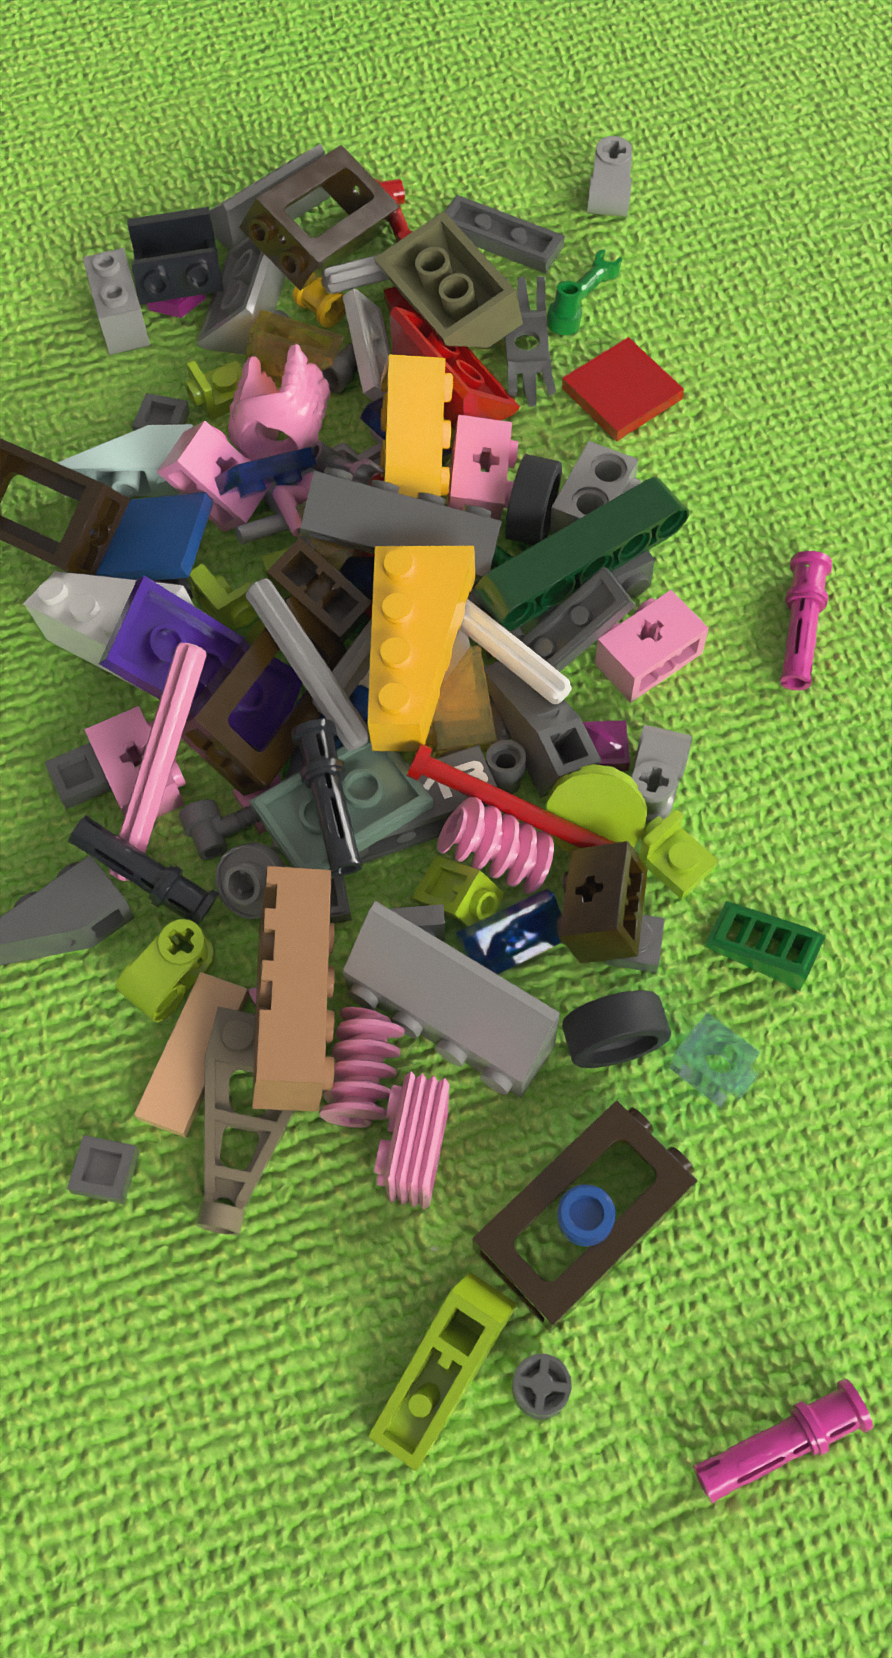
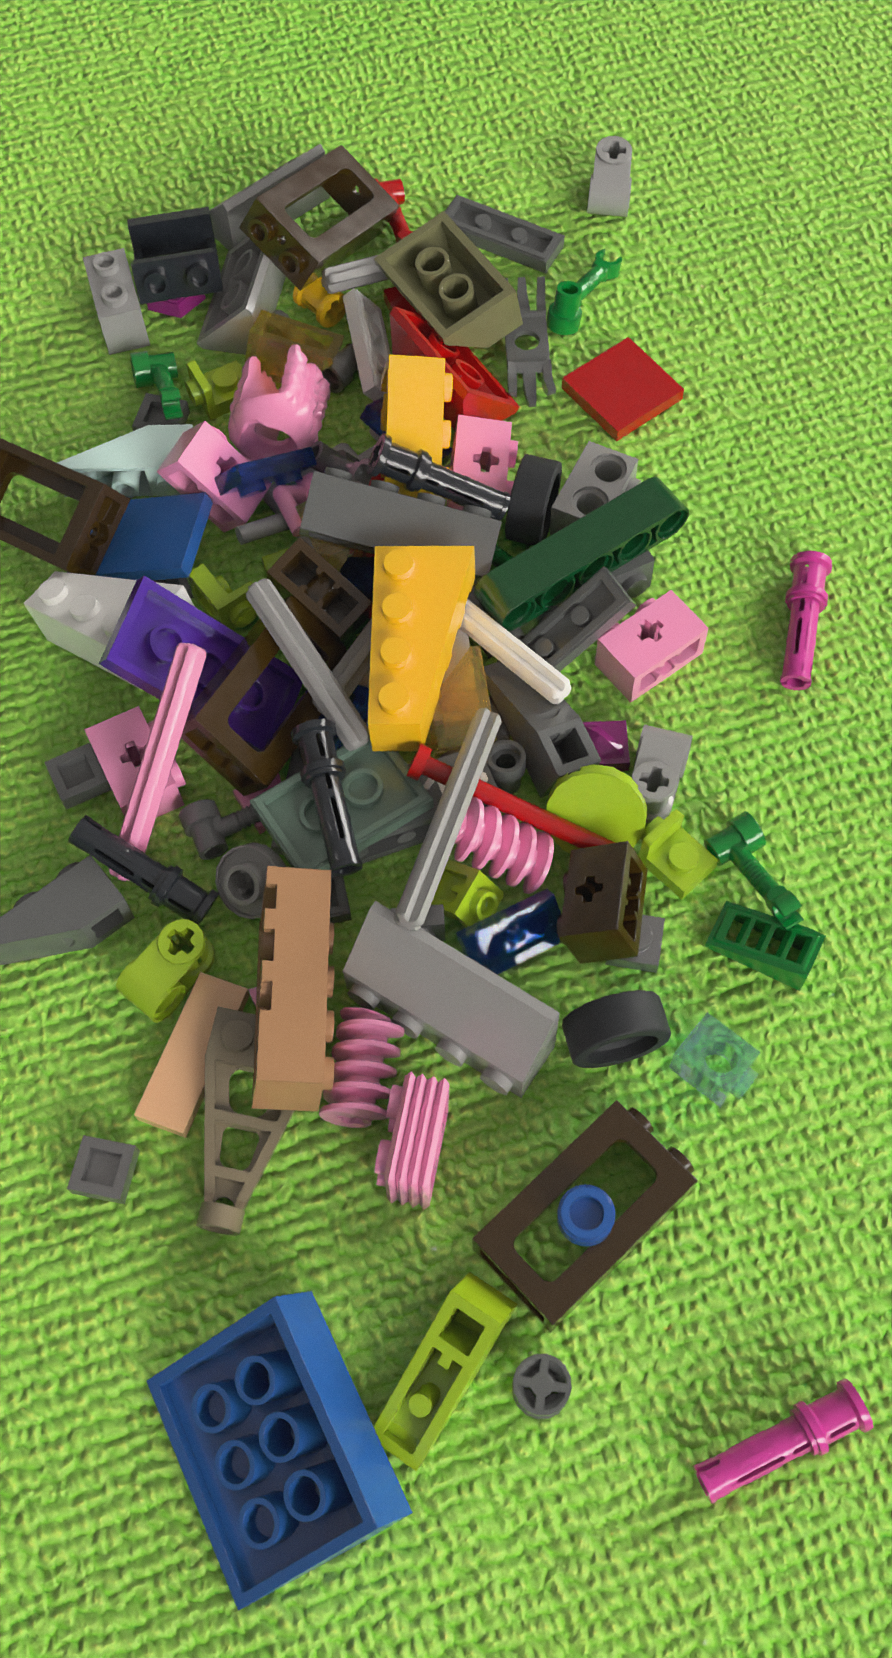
none -> green brick [130,351,183,420]
none -> blue slope [146,1291,413,1610]
none -> black pin [367,433,510,521]
none -> light grey axle [393,708,502,931]
none -> green brick [704,811,804,930]

